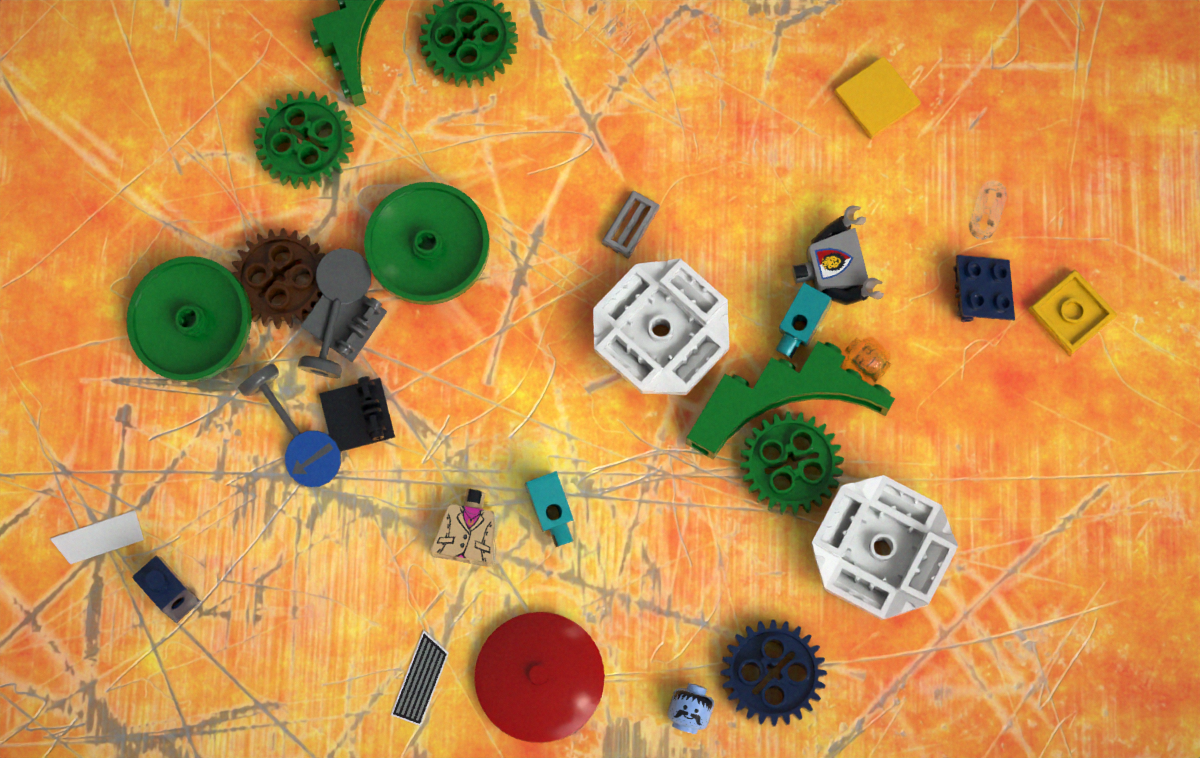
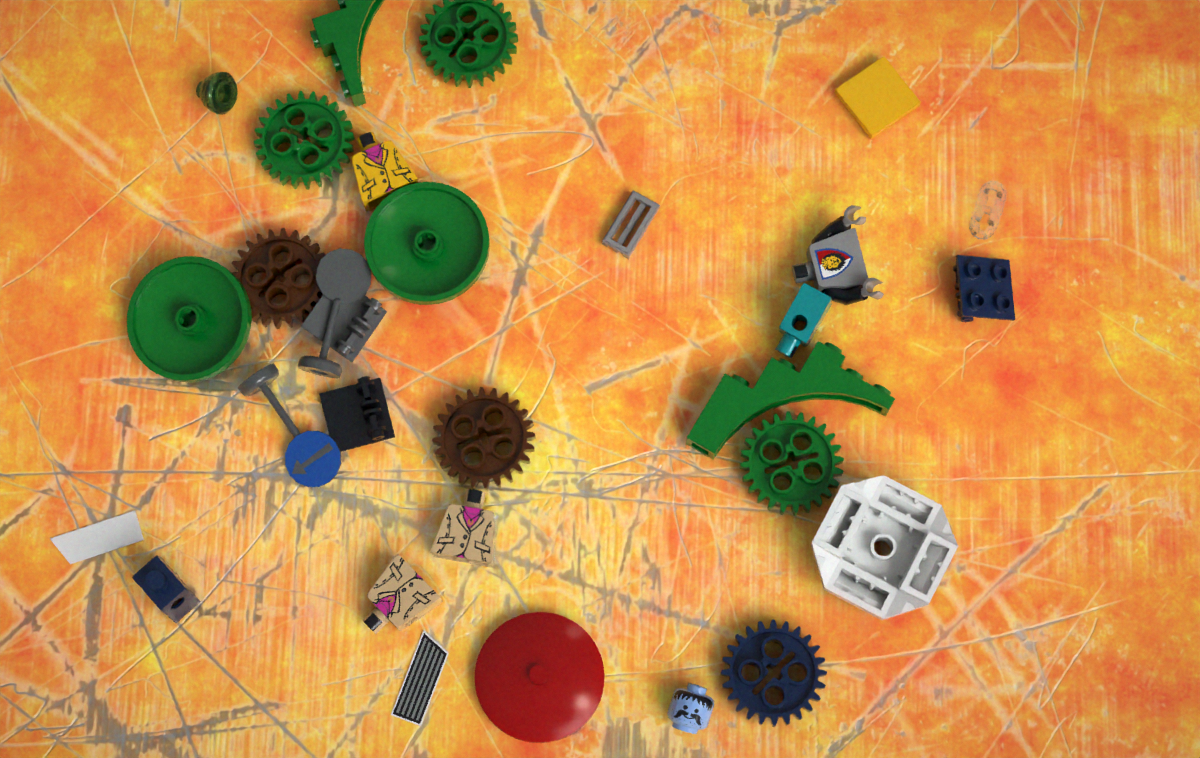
teal torso [525,471,574,547] -> none
white piece [593,258,729,395] -> none
clear yellow head [845,336,892,383] -> none
yellow tile [1027,269,1118,356] -> none
none -> clear green brick [196,72,238,115]
none -> yellow torso [351,132,418,212]
none -> tan torso [363,554,443,634]
none -> reddish brown gear [432,387,536,491]

